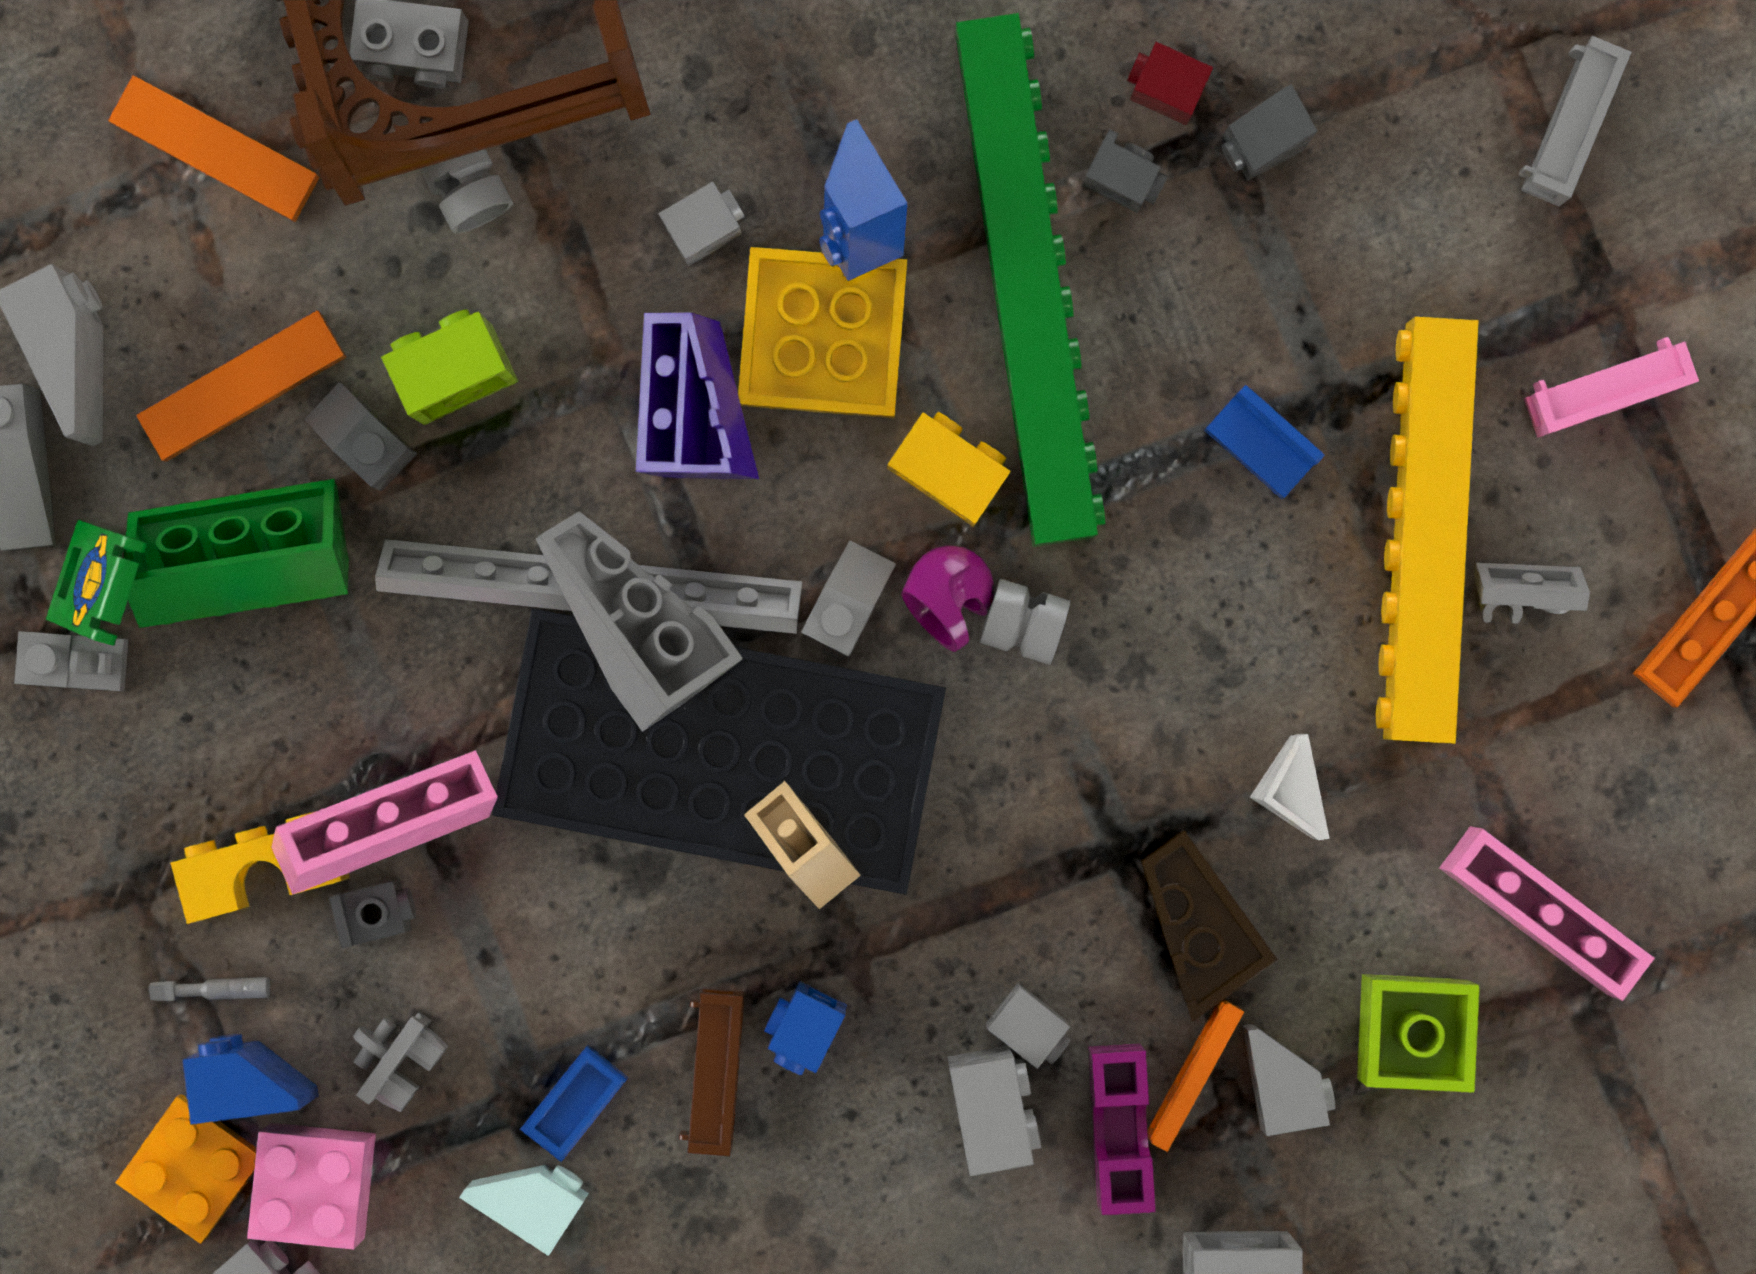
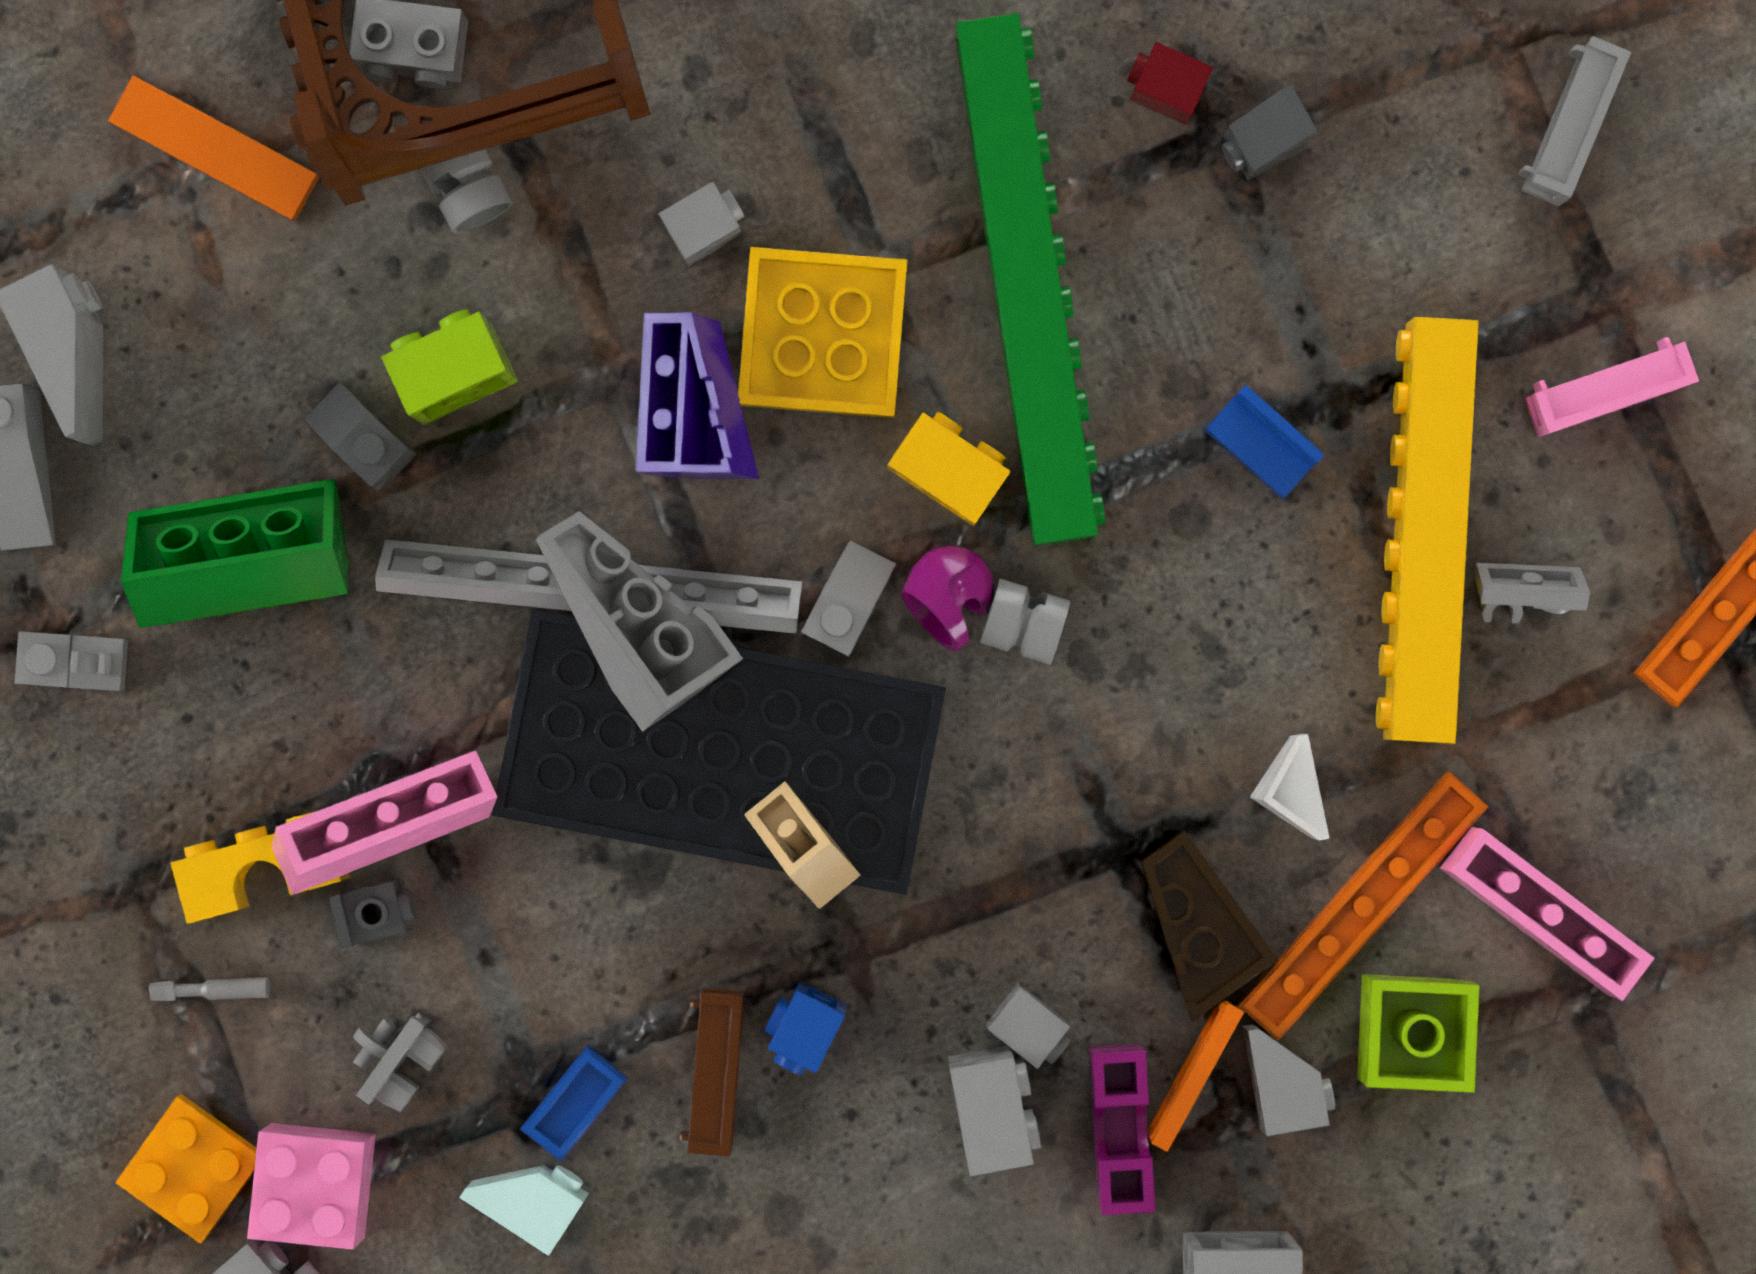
green container [46,520,147,646] -> none
orange tile [136,310,347,462] -> none
blue slope [183,1034,319,1124] -> none
blue slope [819,119,907,281] -> none
dark grey brick [1082,129,1168,213] -> none
none -> orange tile [1237,771,1488,1041]

